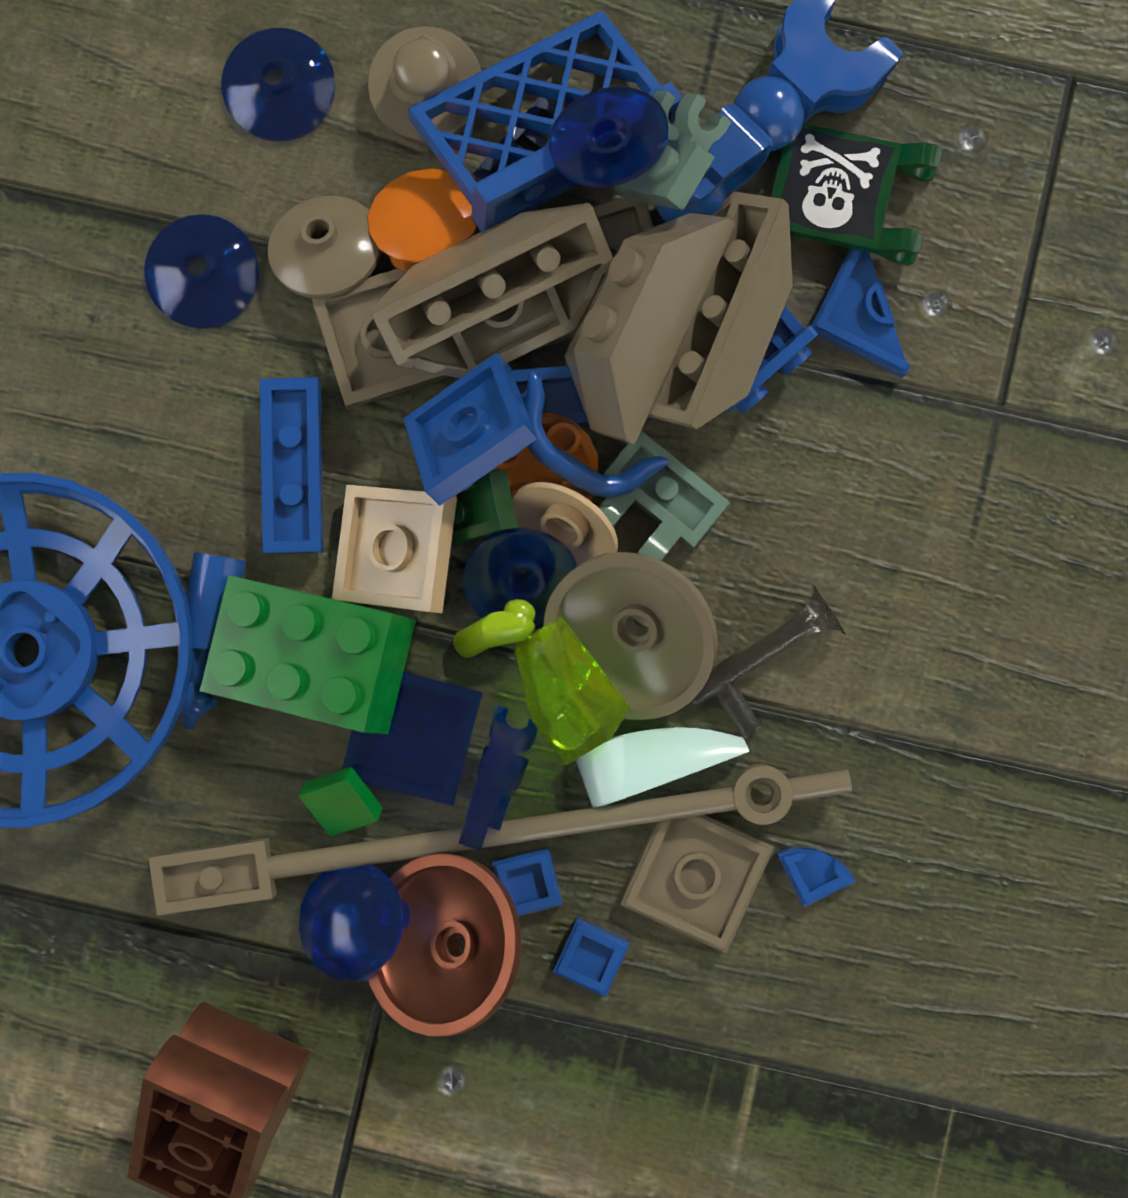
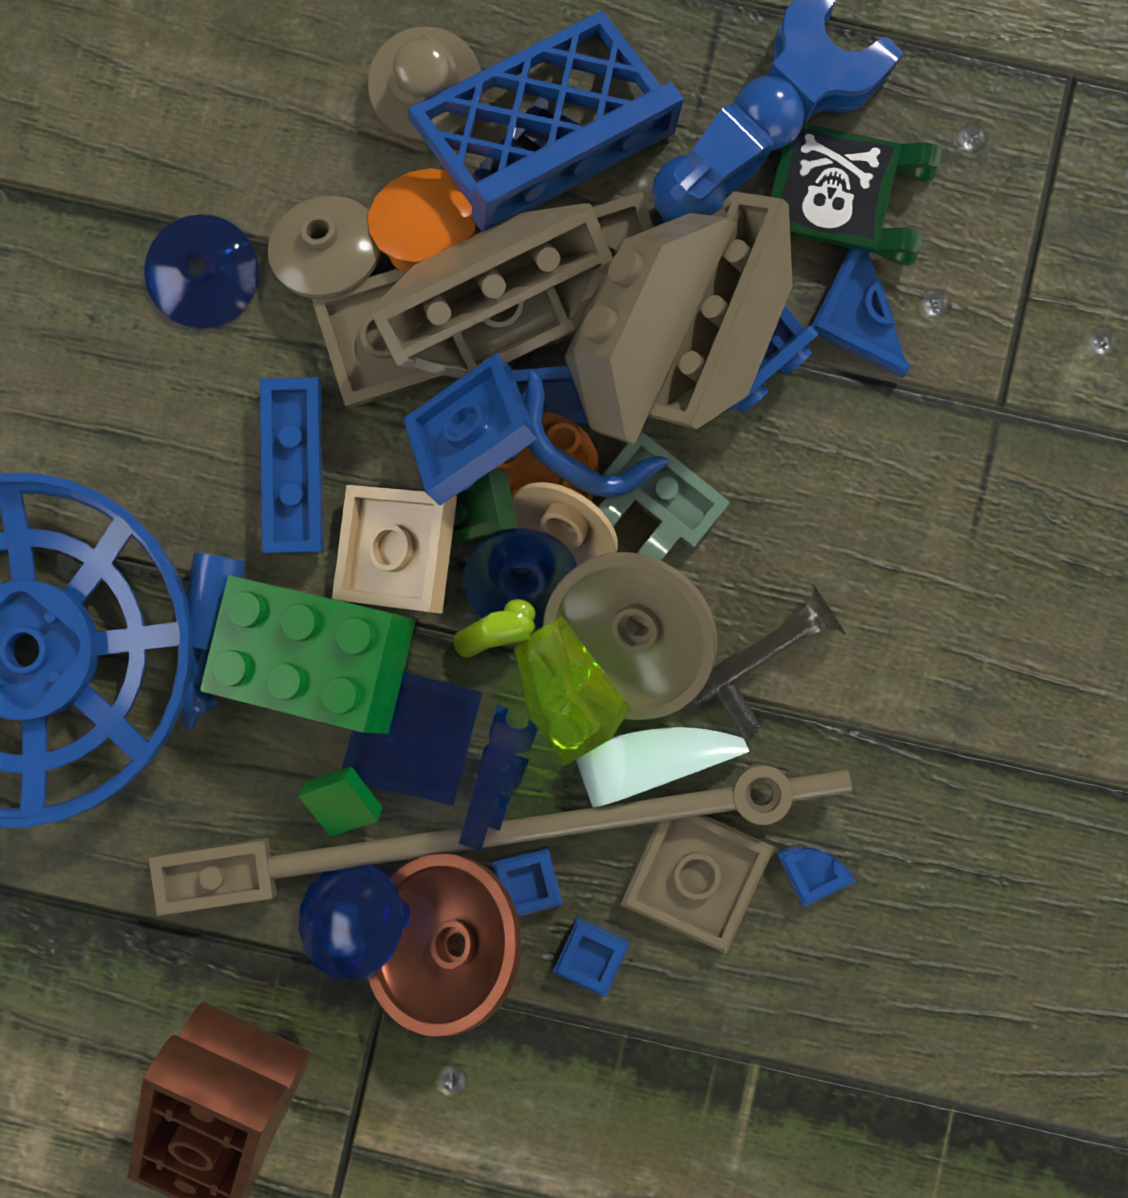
clear blue dish [221,28,336,142] -> none
clear blue dish [549,87,669,187] -> none
sand green plate [609,90,732,210] -> none

